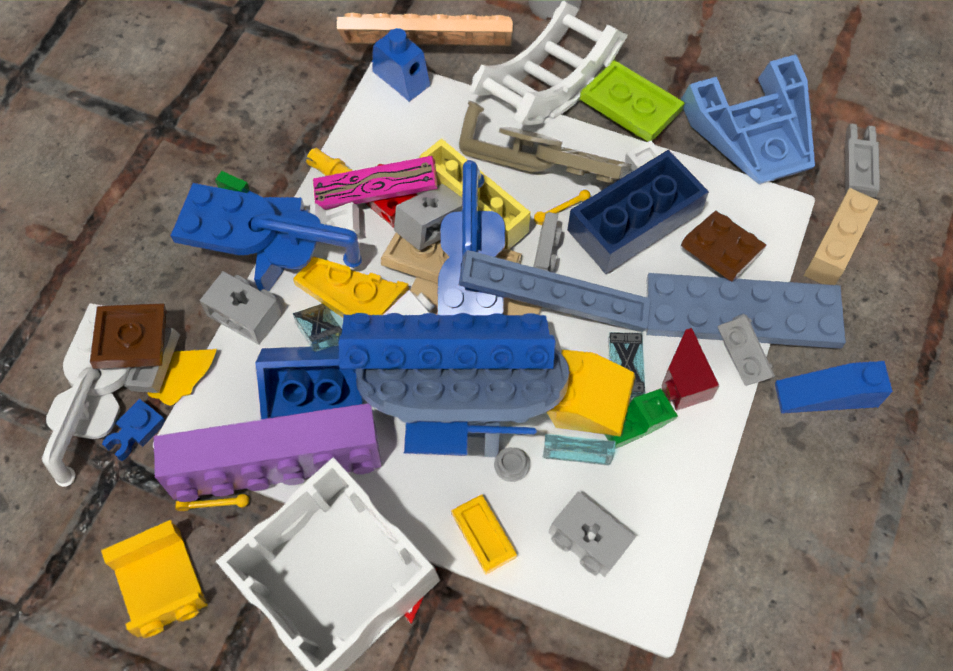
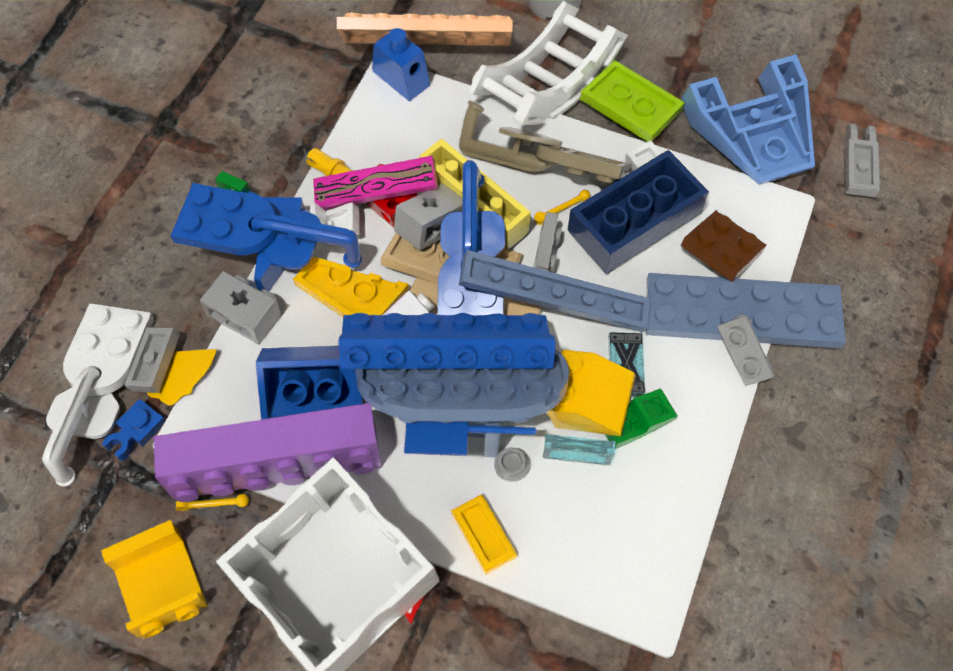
reddish brown plate [90,303,167,369] -> none
tile [293,303,342,352] -> none
light grey brick [548,491,636,577] -> none
dark red slope [662,328,719,411] -> none
blue slope [775,361,893,413] -> none
tan brick [804,188,878,285] -> none

